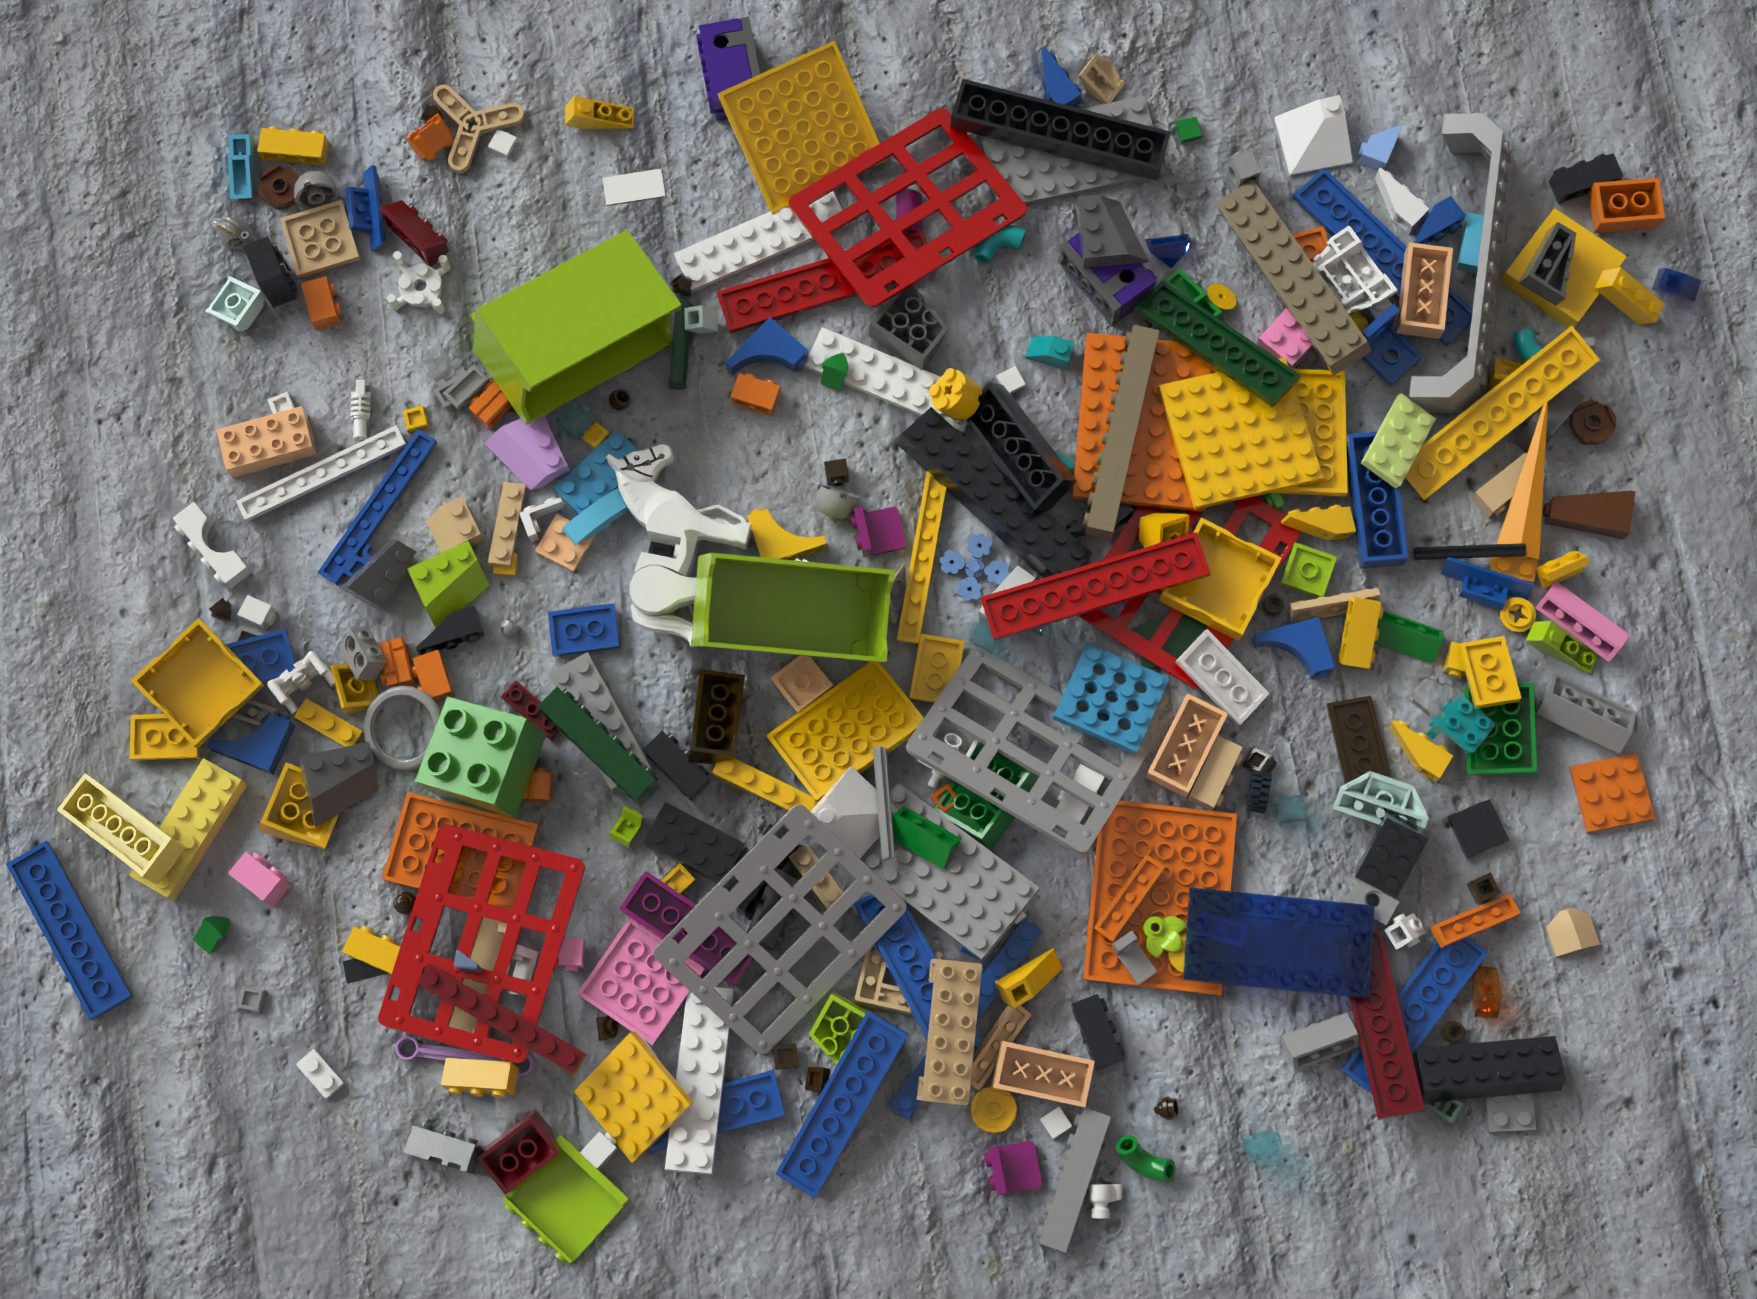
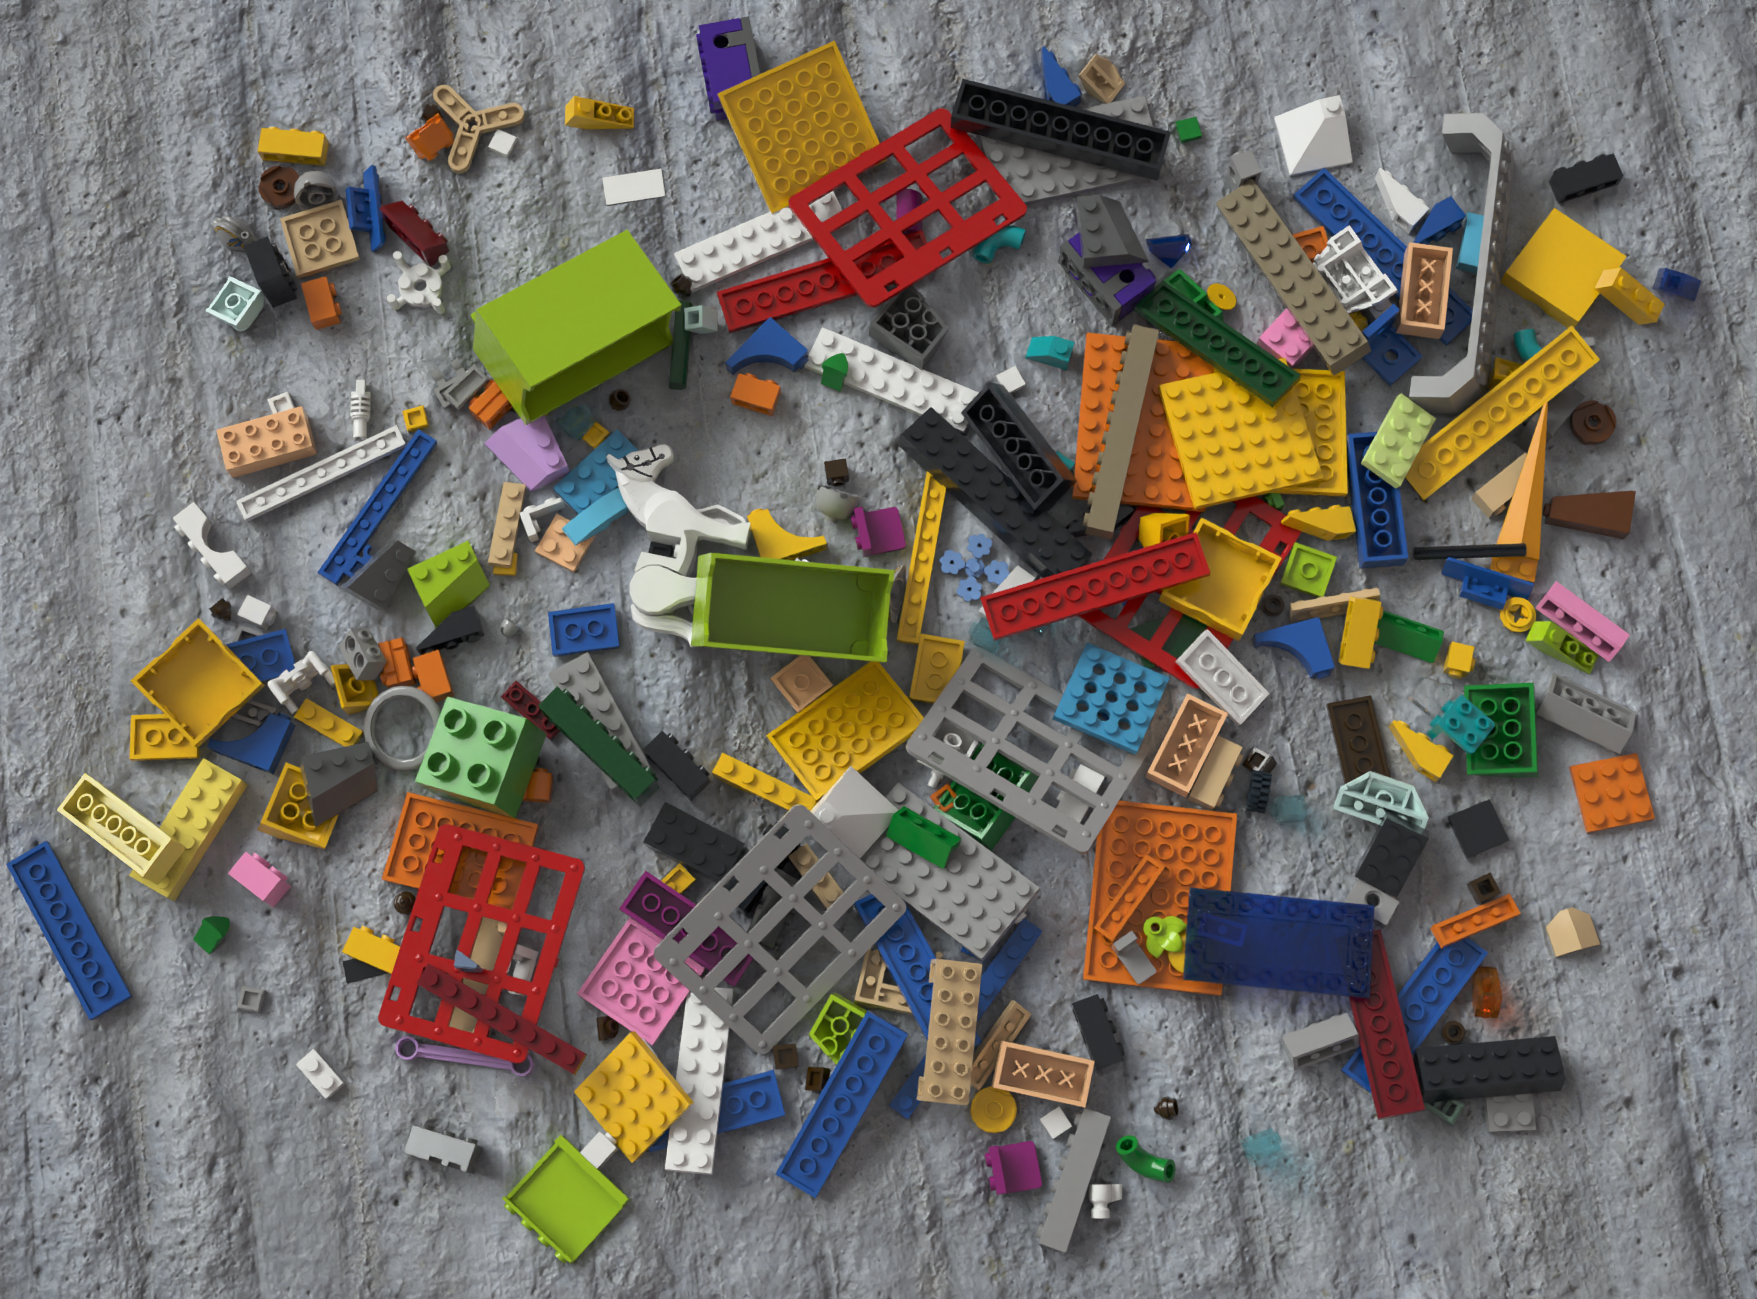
medium azure slope [228,134,254,199] -> none
tan slope [426,496,485,553] -> none
yellow brick [441,1058,519,1098] -> none
dark red slope [476,1109,561,1195] -> none
bright pink brick [558,937,586,972] -> none
lime bracket [609,806,644,848] -> none
dark brown slope [688,669,745,765] -> none
light grey axle [873,747,895,860] -> none
yellow brick [929,368,982,421] -> none
yellow slope [995,948,1063,1008] -> none
light blue slope [1358,126,1402,170] -> none
white brick [1384,913,1426,950] -> none
yellow plate [1459,636,1521,709] -> none
dark grey wedge [1519,222,1577,306] -> none
yellow bracket [1536,551,1590,588] -> none
orange brick [1588,178,1665,233] -> none

